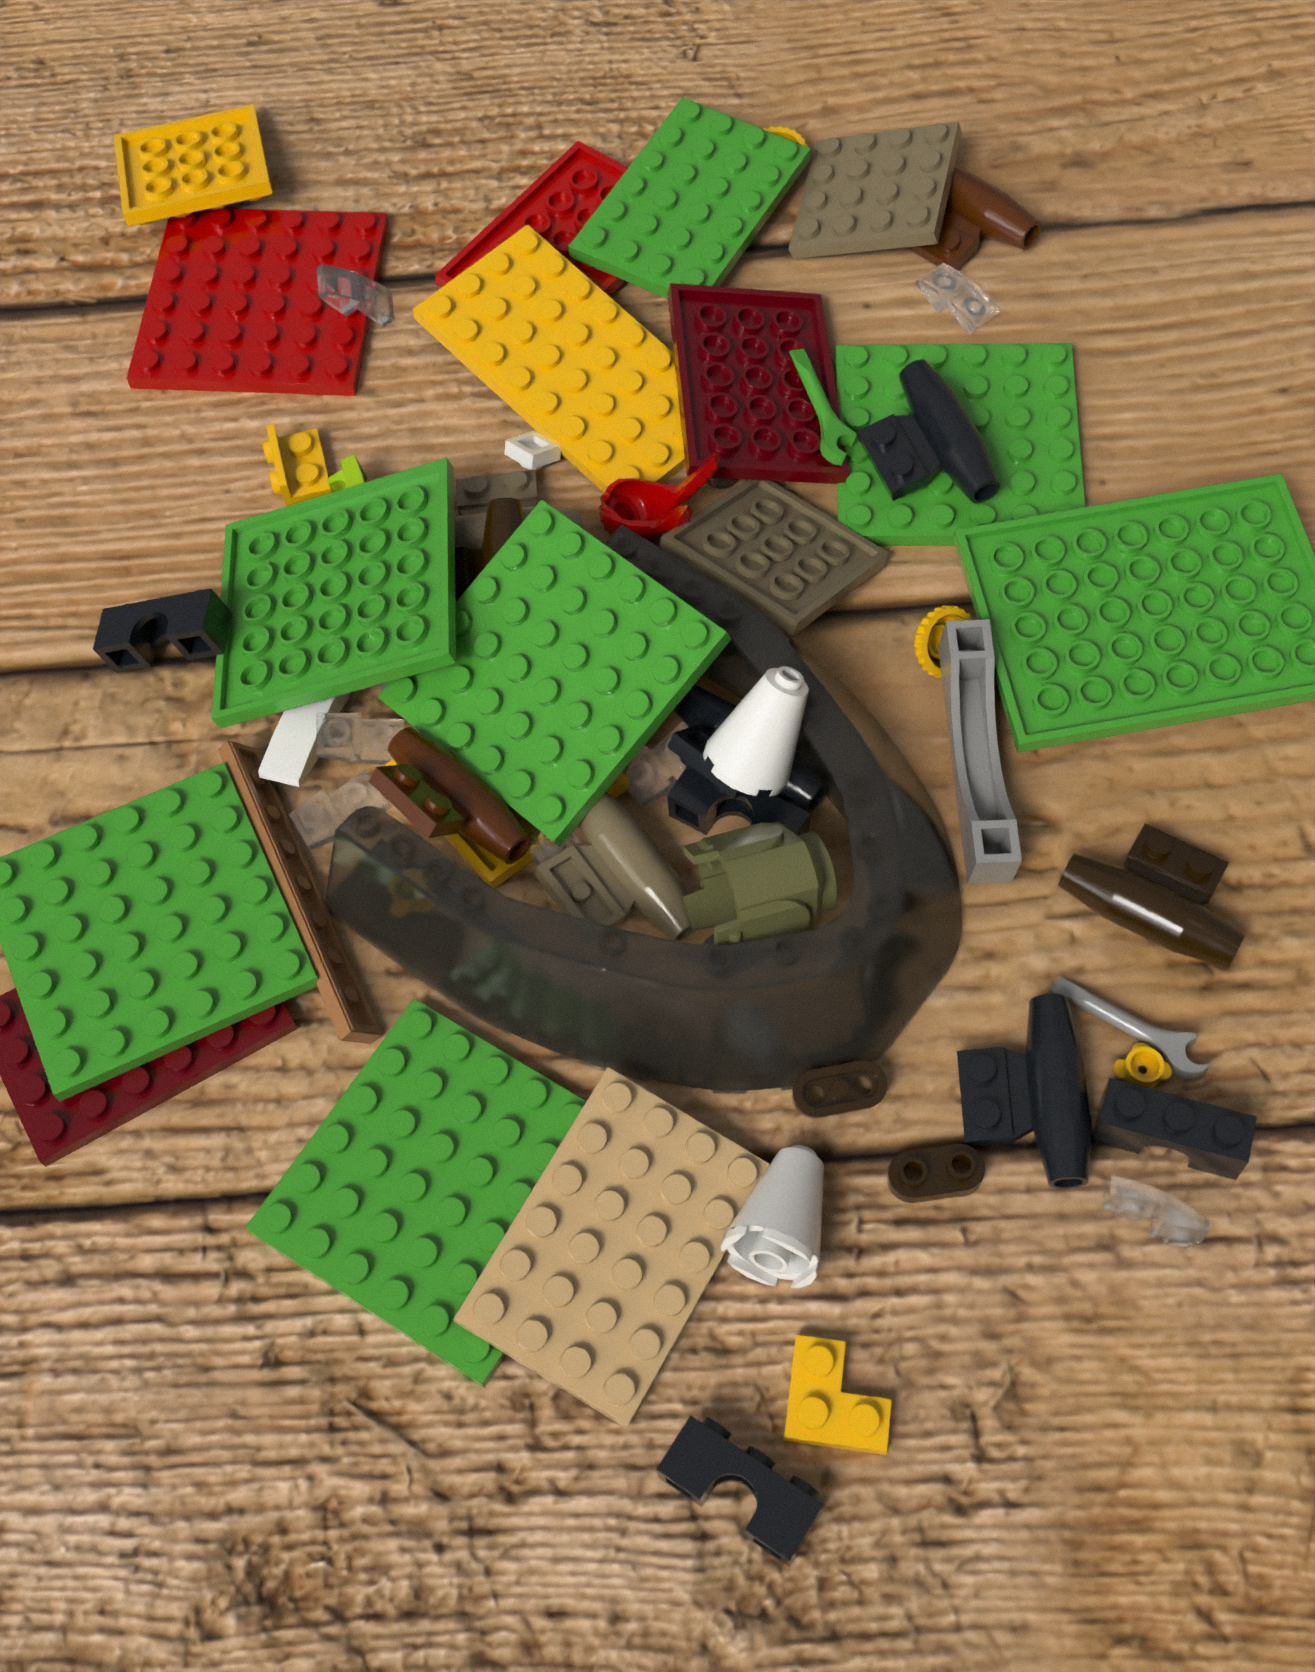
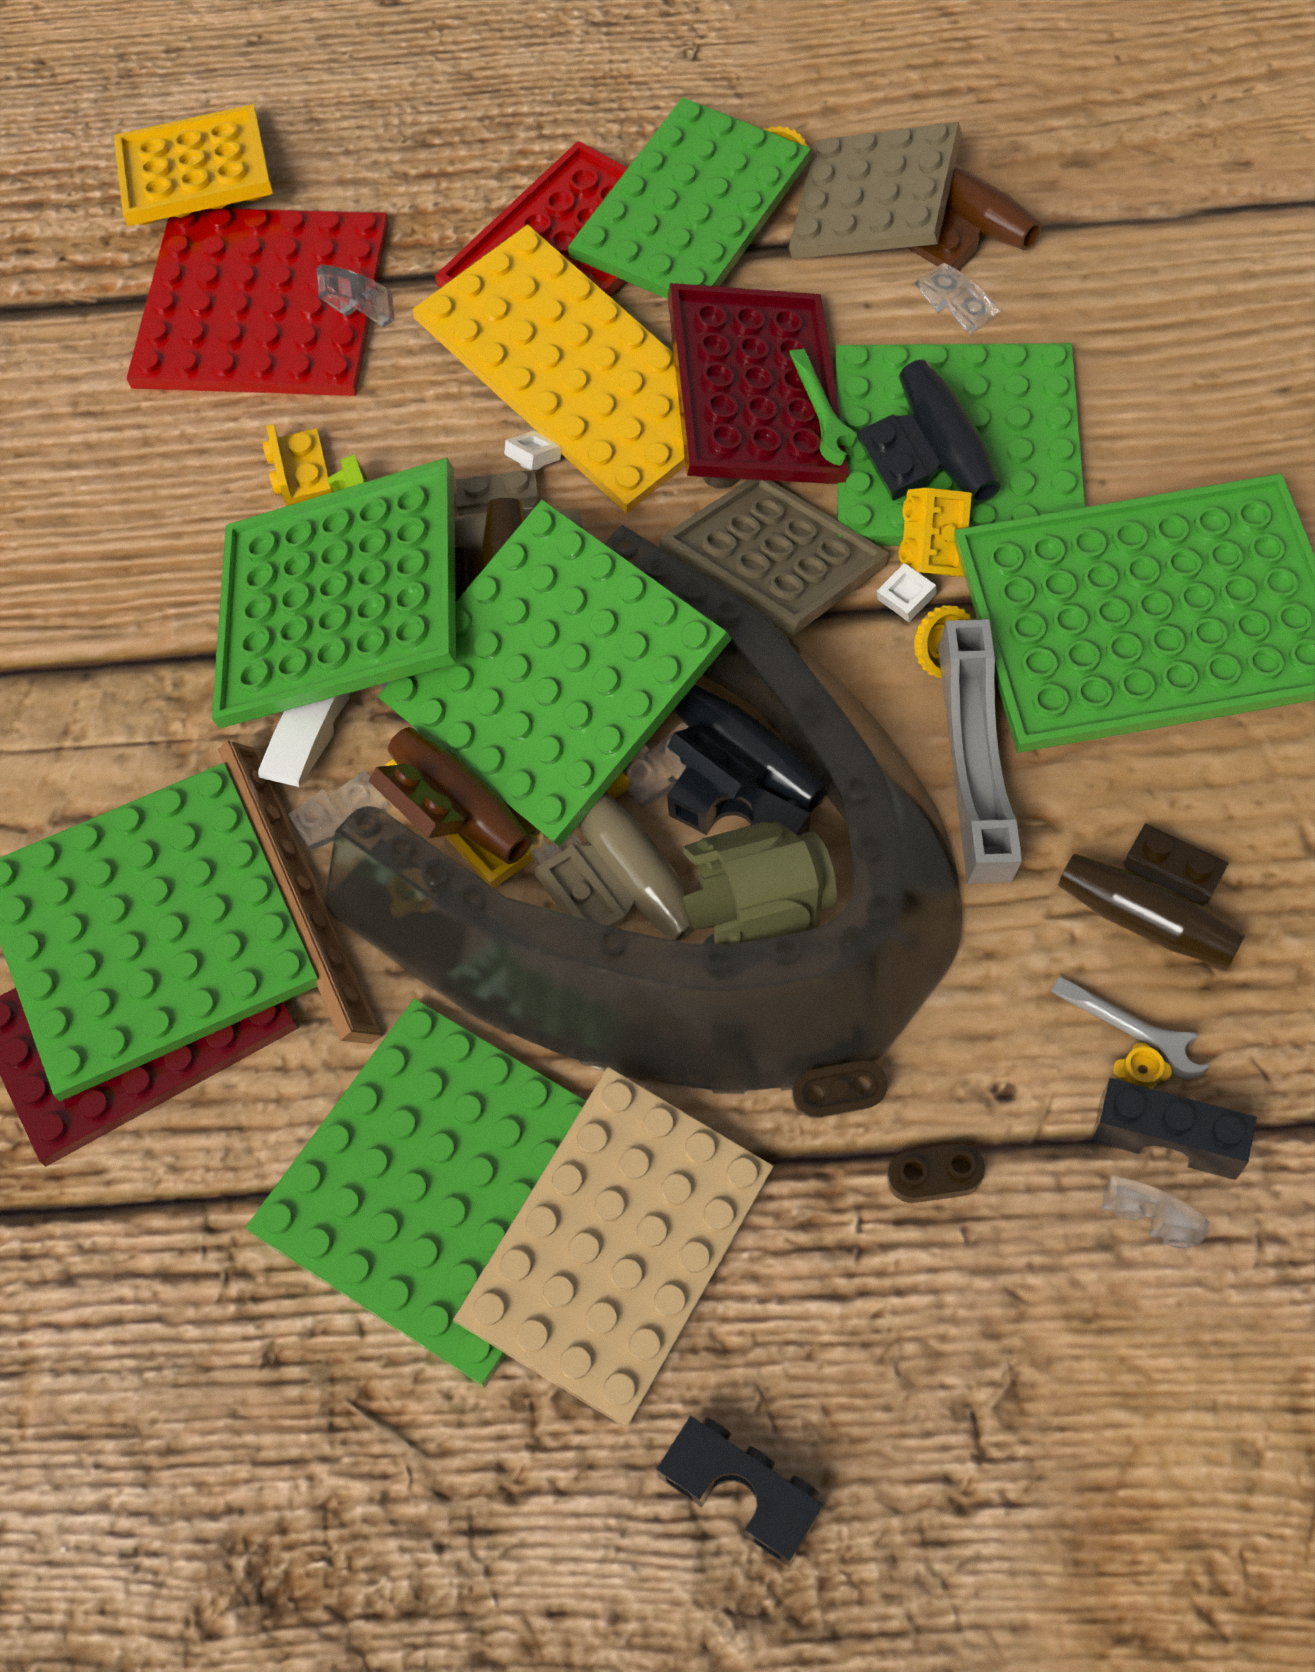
black arch [93,588,233,673] -> none
clear slope [316,713,405,765] -> none
red hair [599,451,720,546] -> none
white cone [703,666,809,796] -> none
white cone [721,1145,824,1288] -> none
yellow plate [784,1335,892,1455] -> none
black plate [957,994,1092,1189] -> none
none -> white plate [876,563,937,622]
none -> yellow bracket [899,488,972,577]

